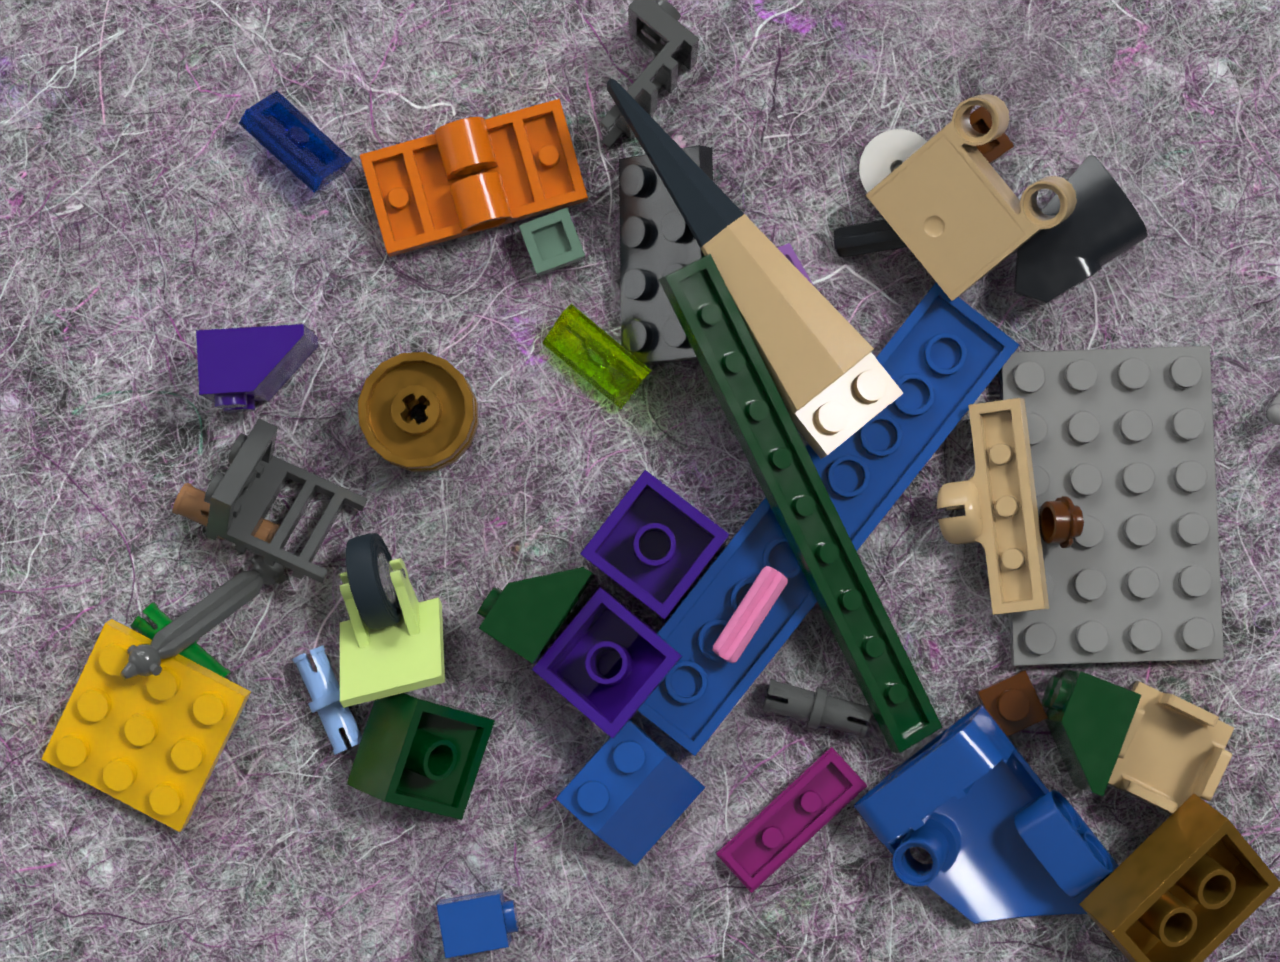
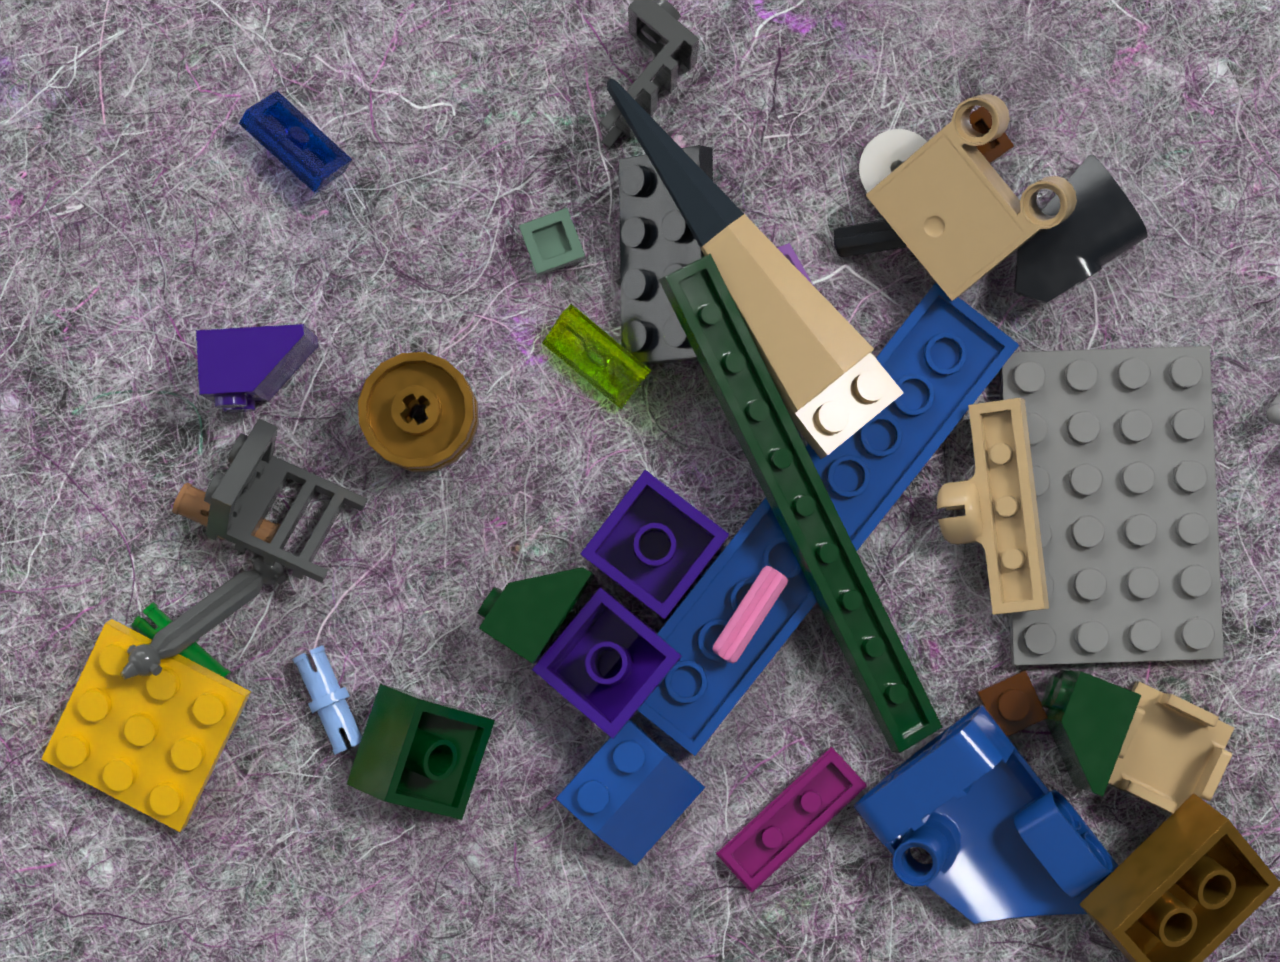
yellowish green plate [339,533,445,708] -> none
orange plate [360,98,588,257] -> none
blue brick [436,889,519,958] -> none
dark grey pin [762,678,872,739] -> none
reddish brown plate [1039,496,1084,548] -> none

